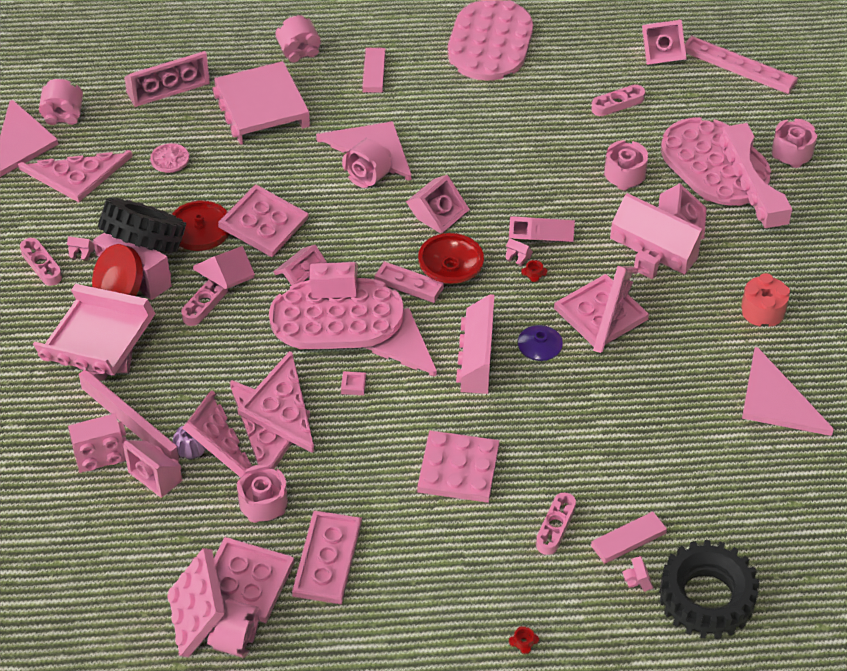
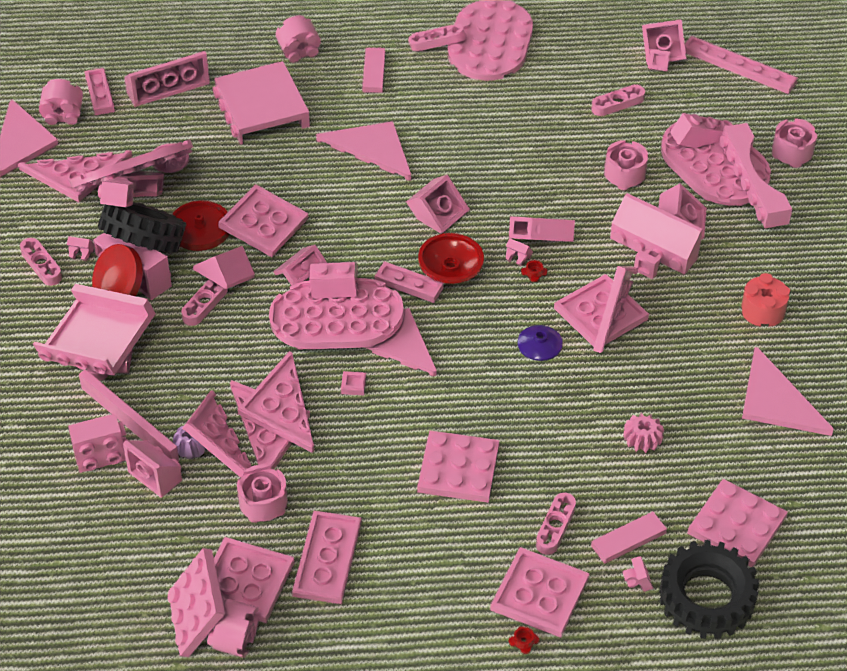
bright pink brick [342,138,391,188] -> none
bright pink slope [456,294,494,394] -> none
none -> bright pink plate [69,139,193,191]
none -> bright pink tile [84,68,115,115]
none -> bright pink arch [98,170,164,207]
none -> bright pink beam [408,24,466,51]
none -> bright pink plate [490,547,590,638]
none -> bright pink gear [623,412,664,453]
none -> bright pink tile [648,49,671,71]
none -> bright pink slope [670,113,733,148]
none -> bright pink plate [687,479,788,567]

